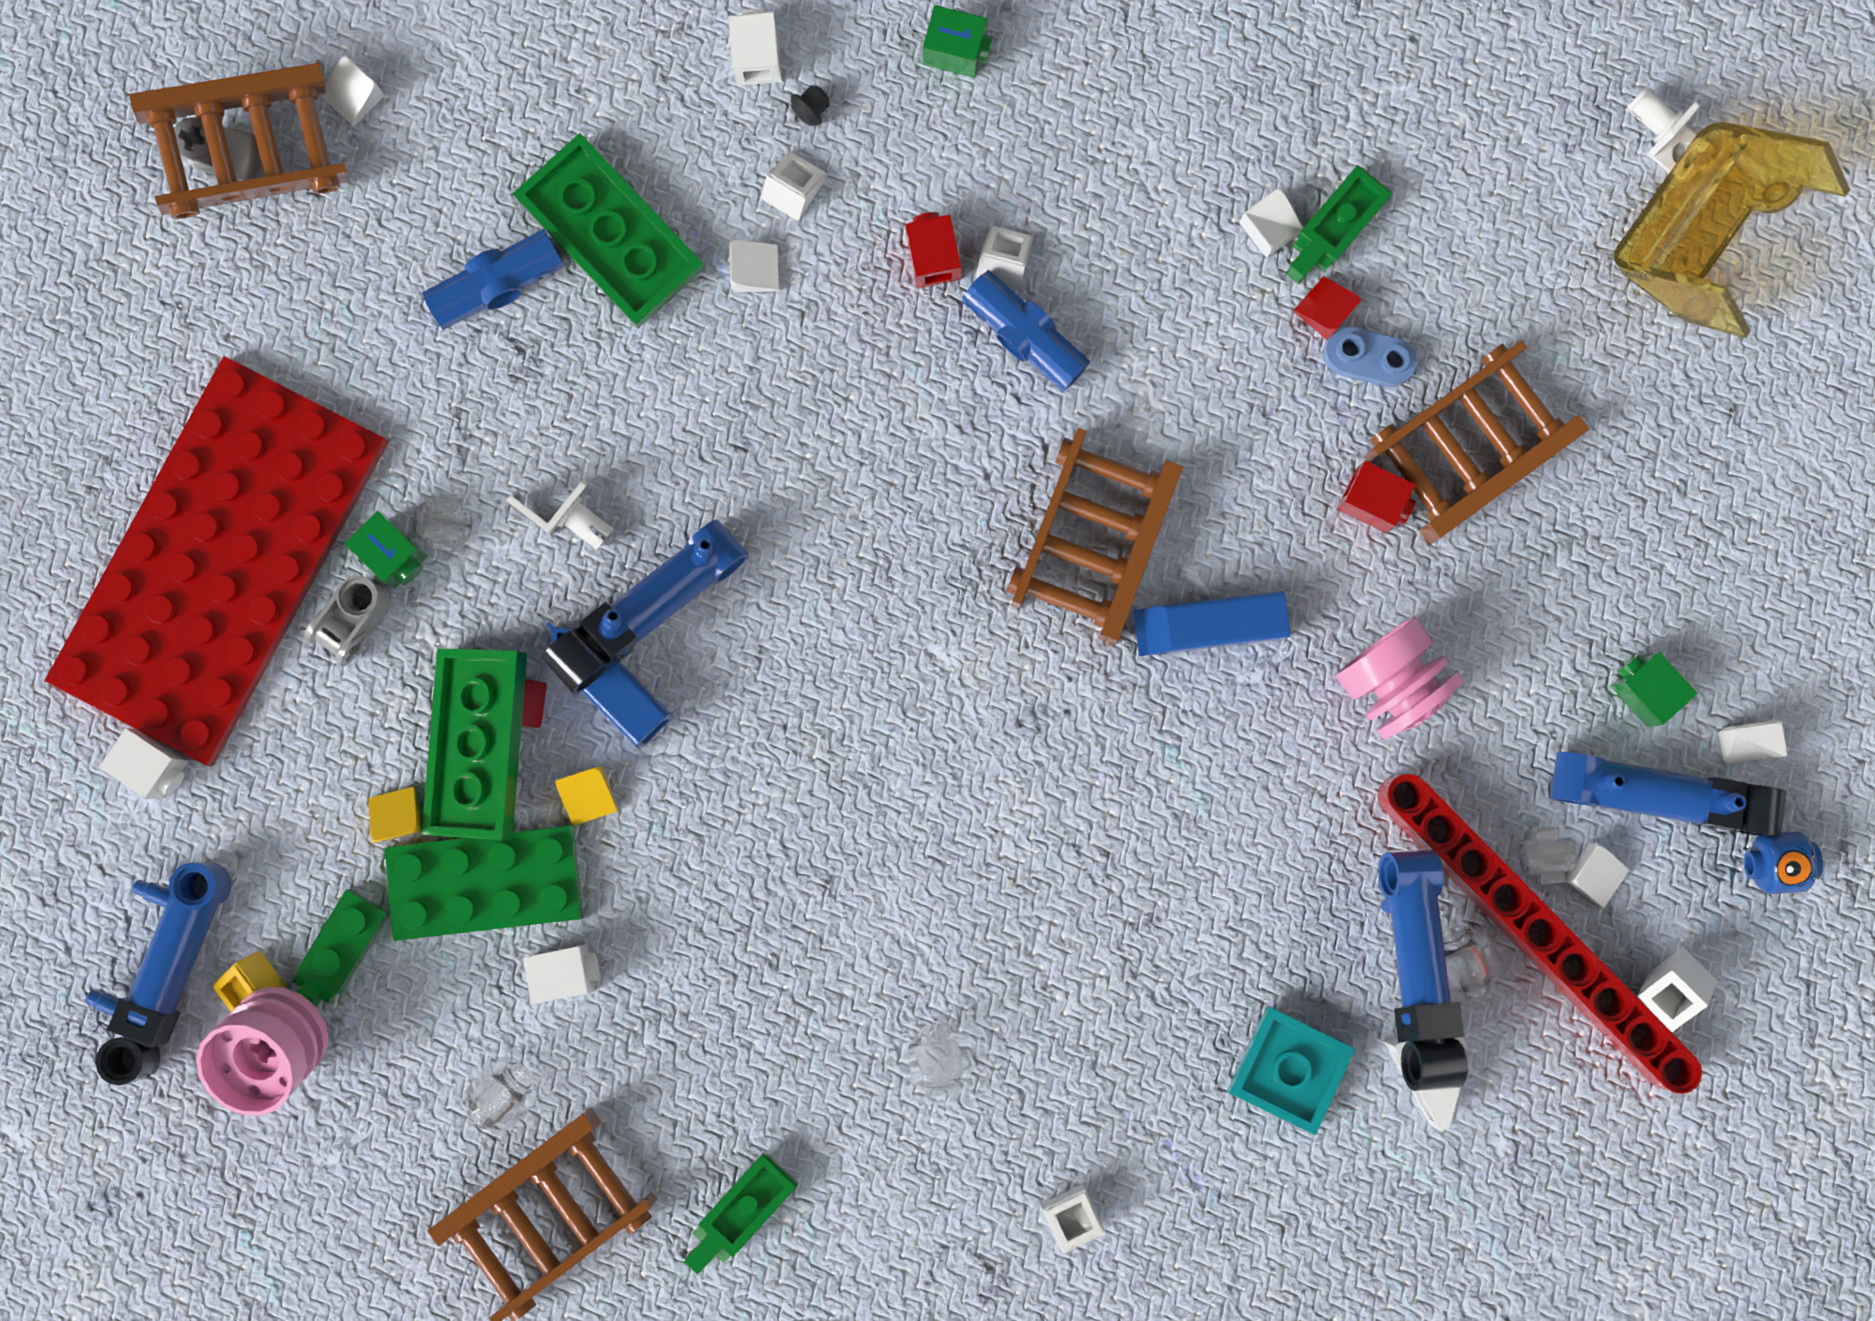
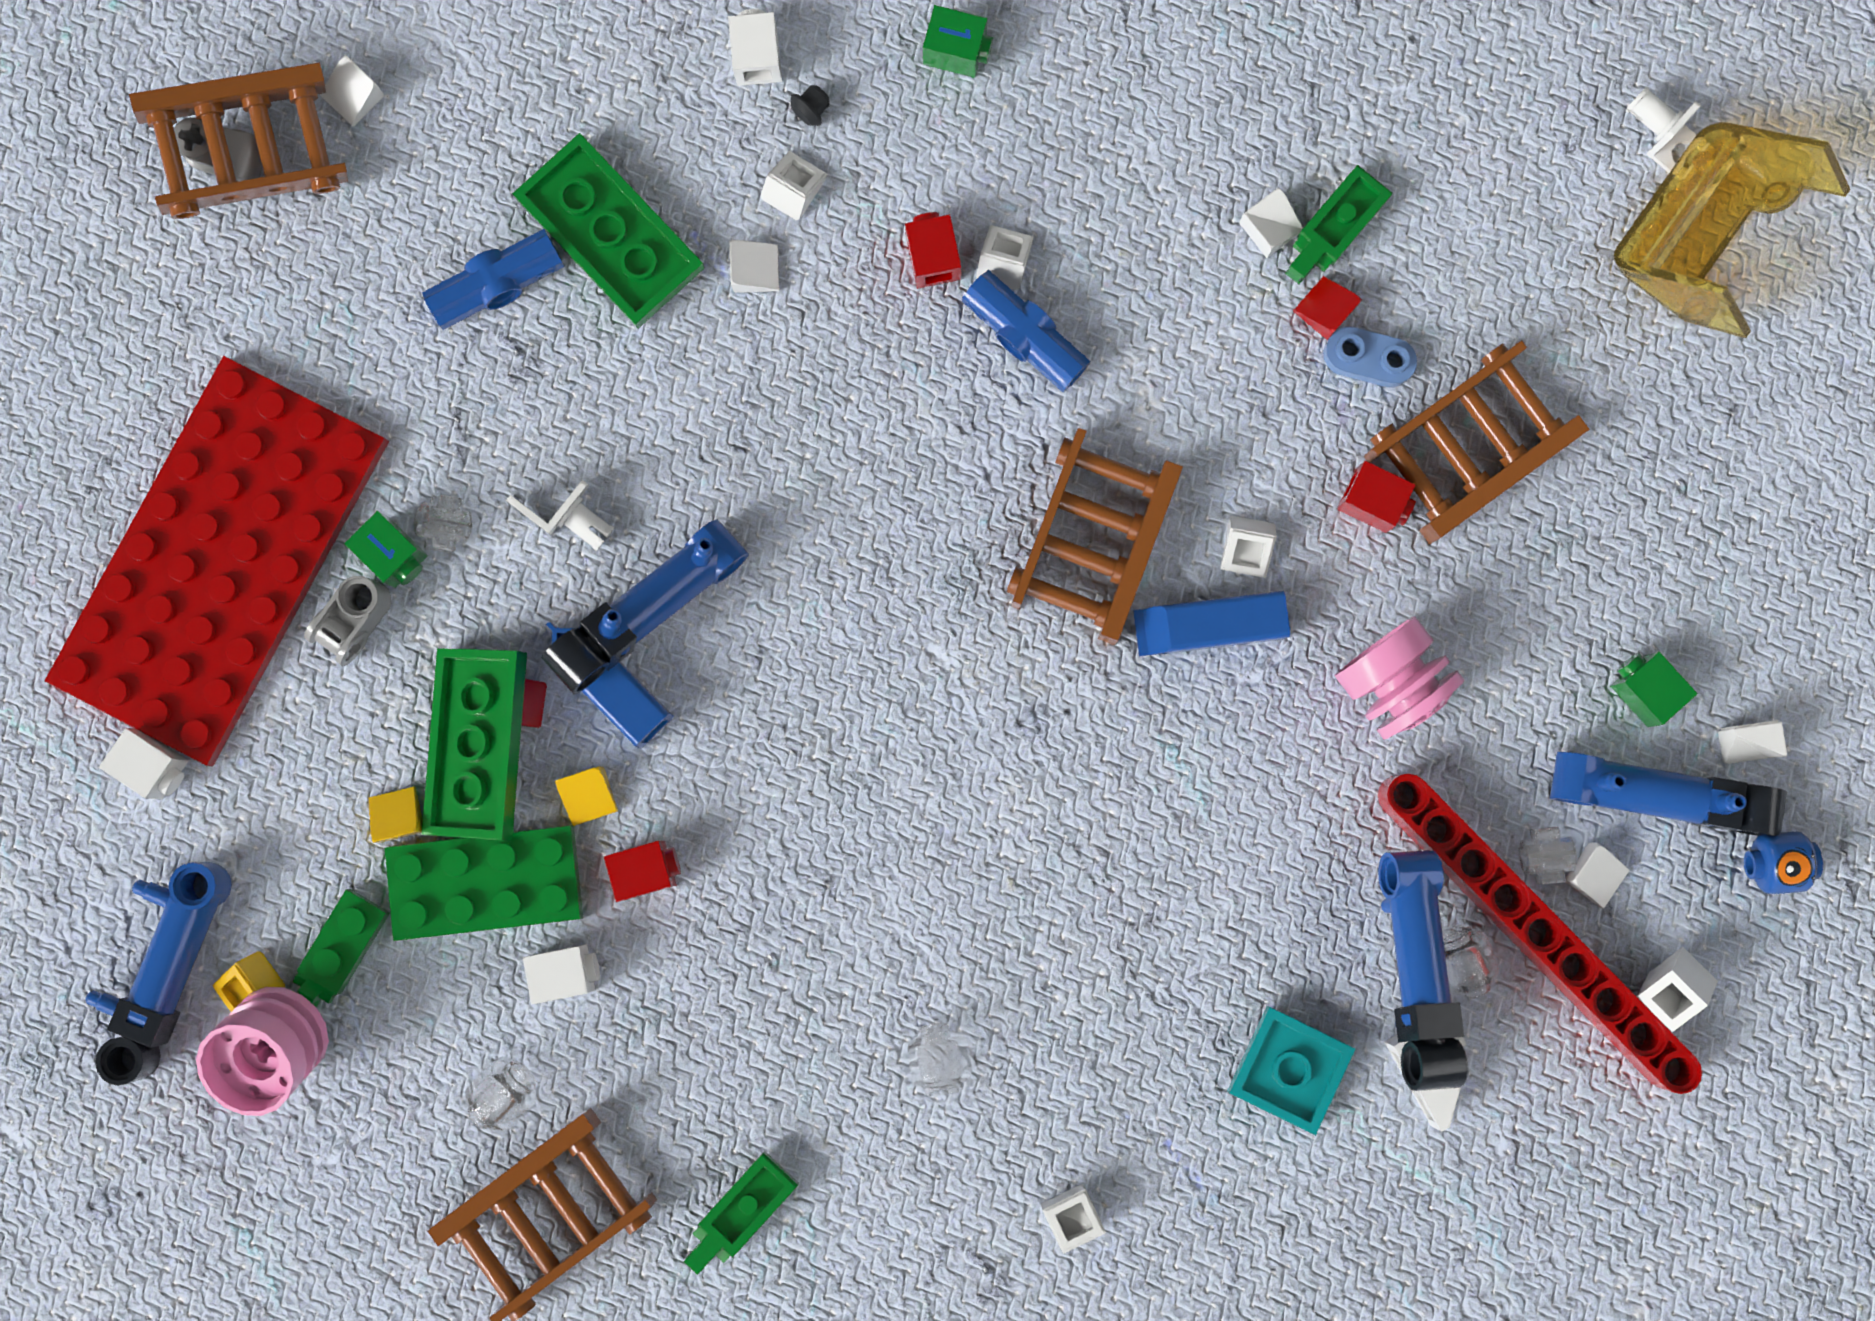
none -> red brick [604,841,681,902]
none -> white slope [1221,516,1277,578]

